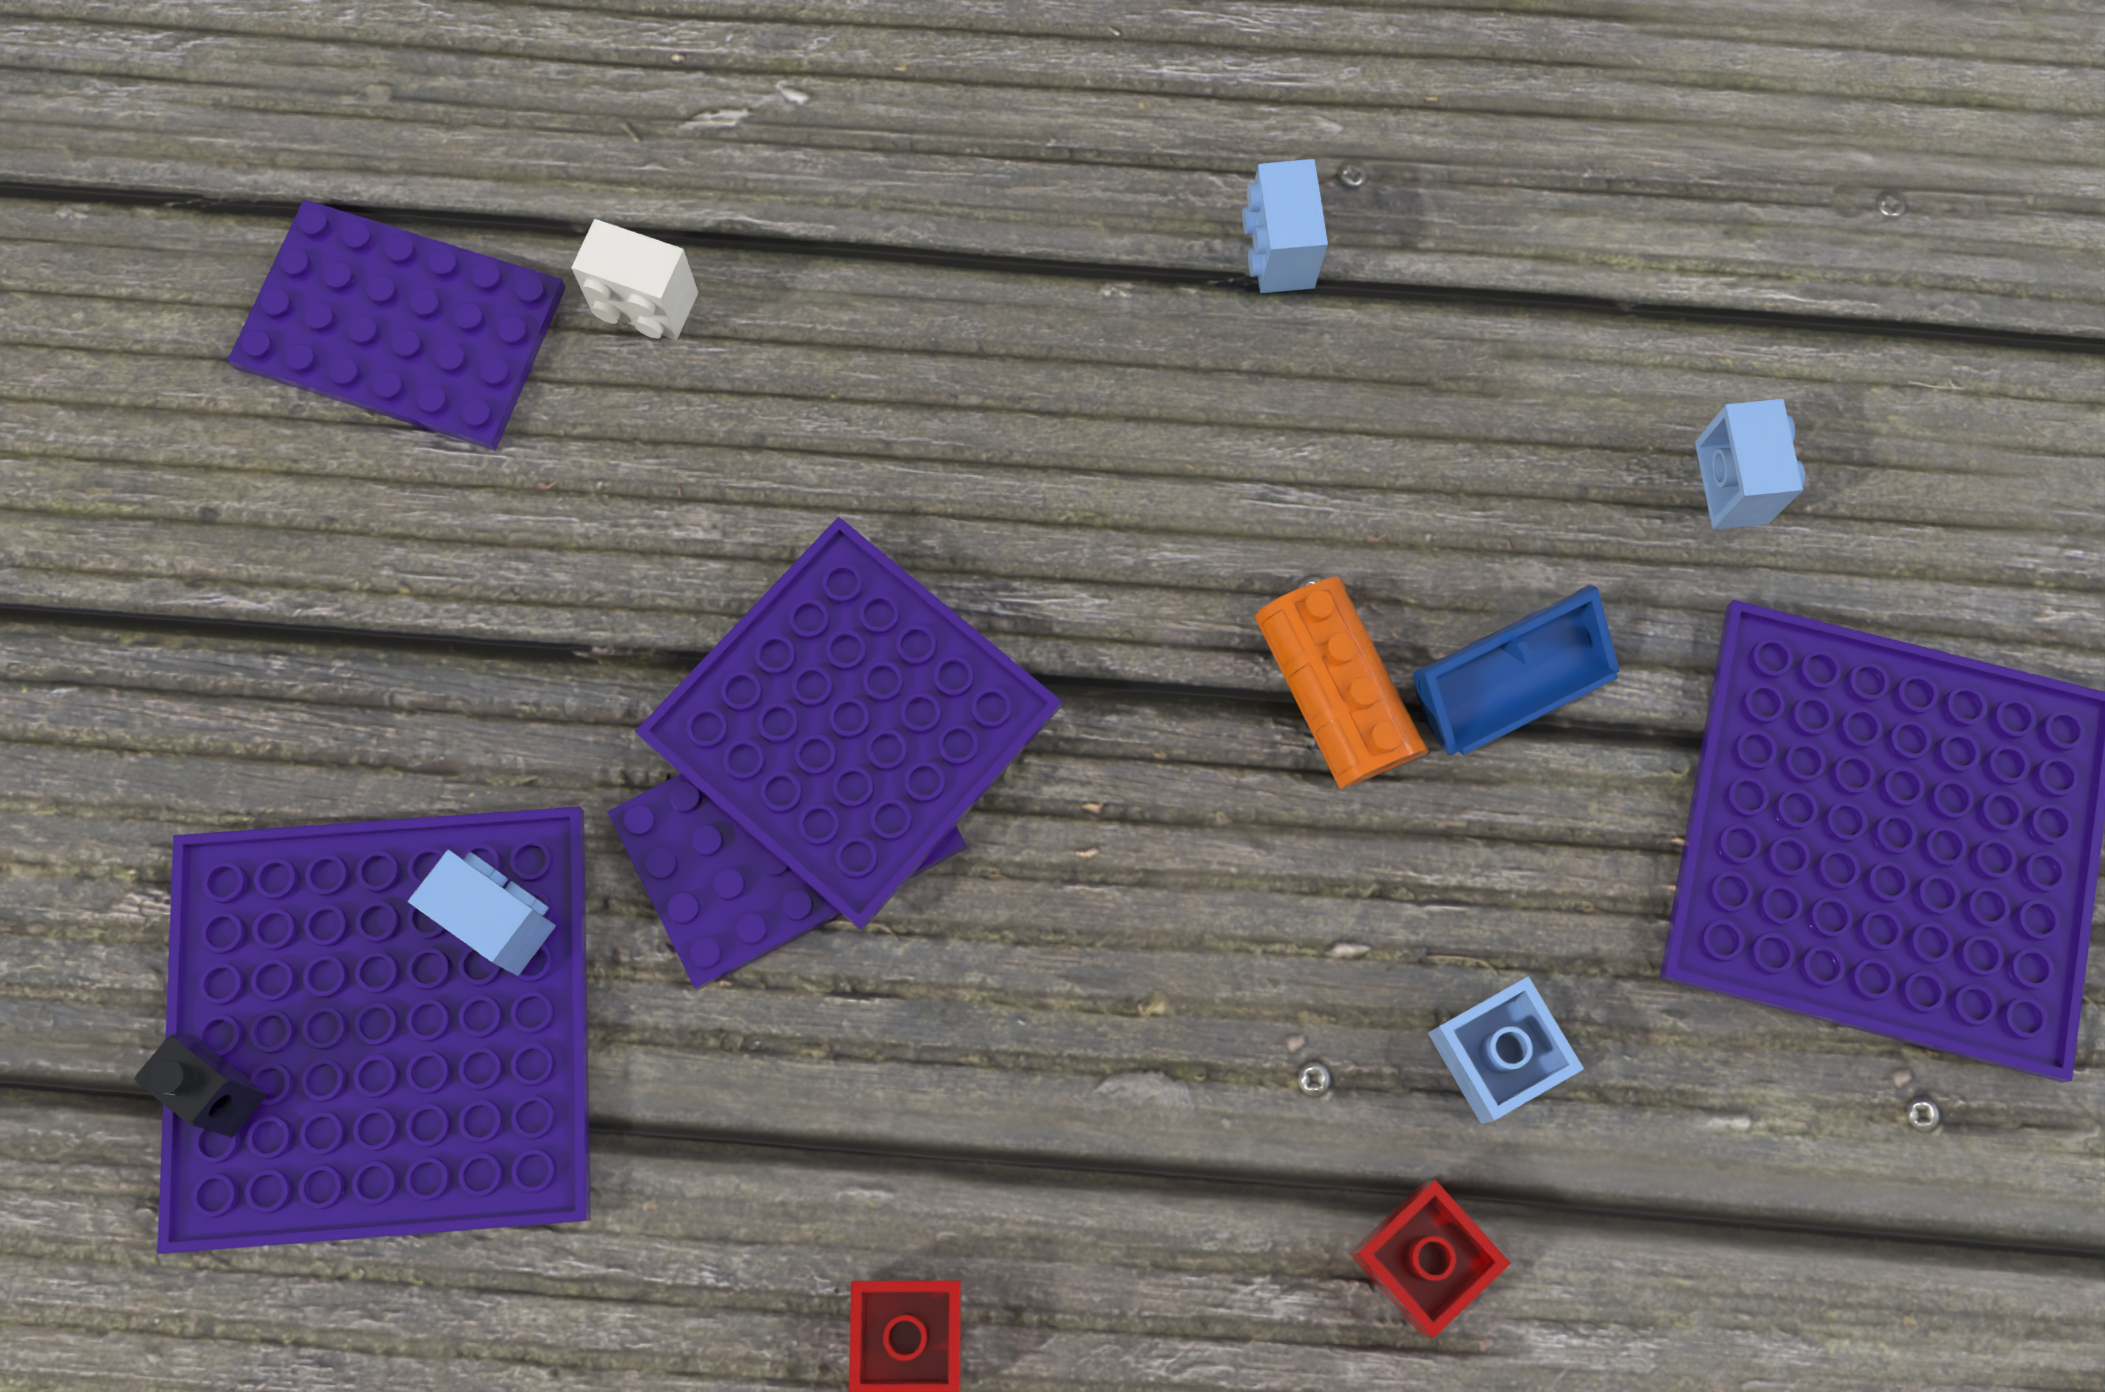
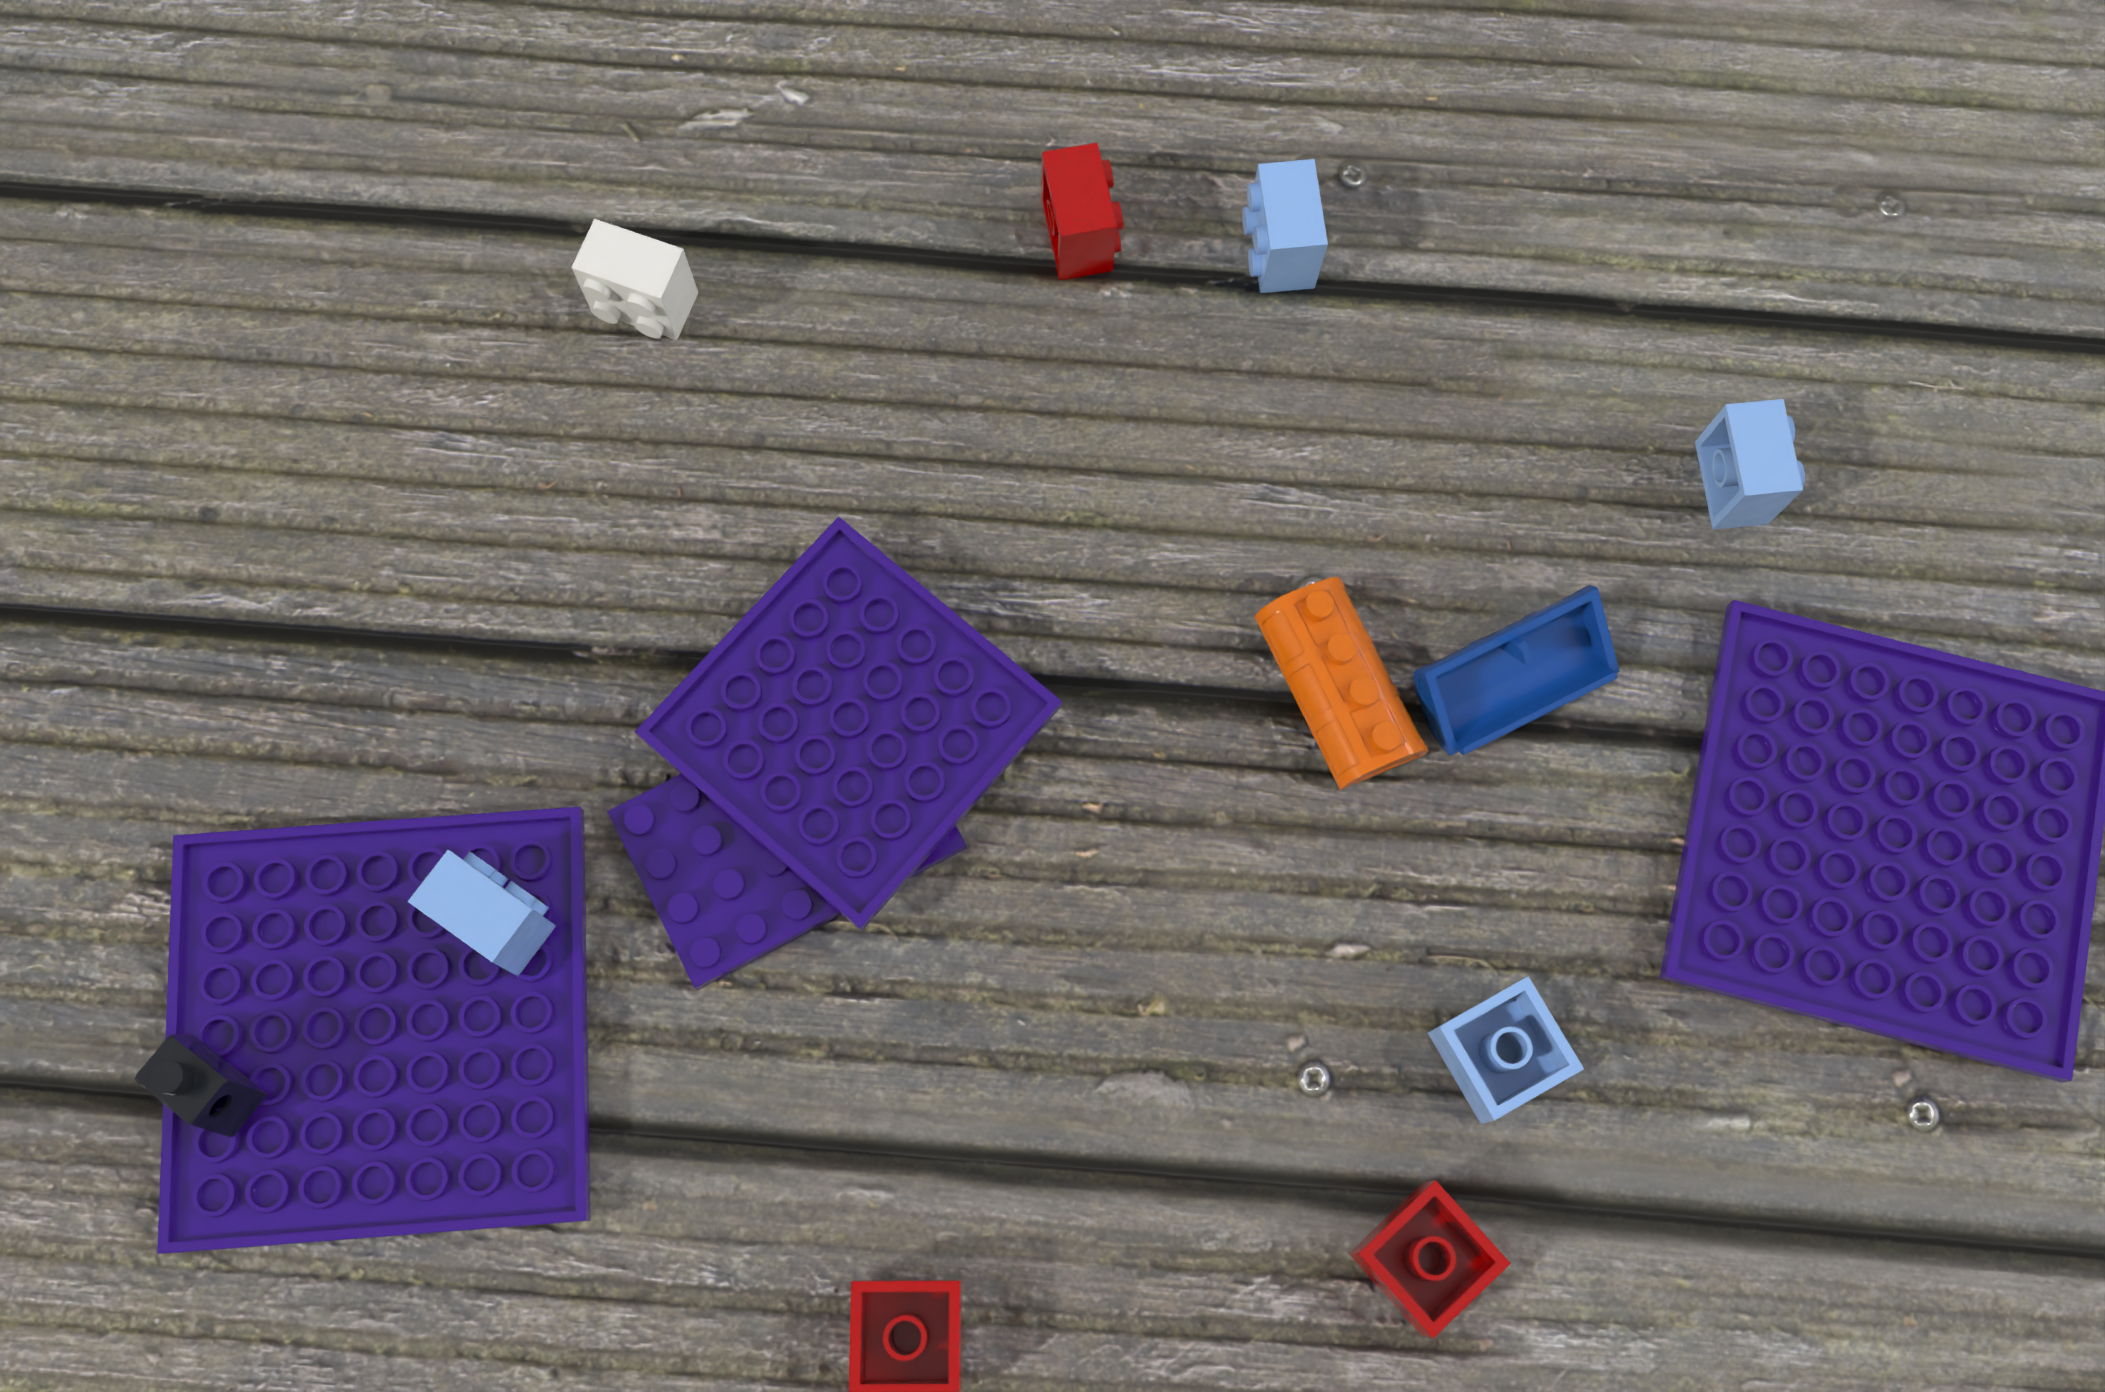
dark purple plate [227,199,566,451] -> none
none -> red brick [1041,142,1123,281]

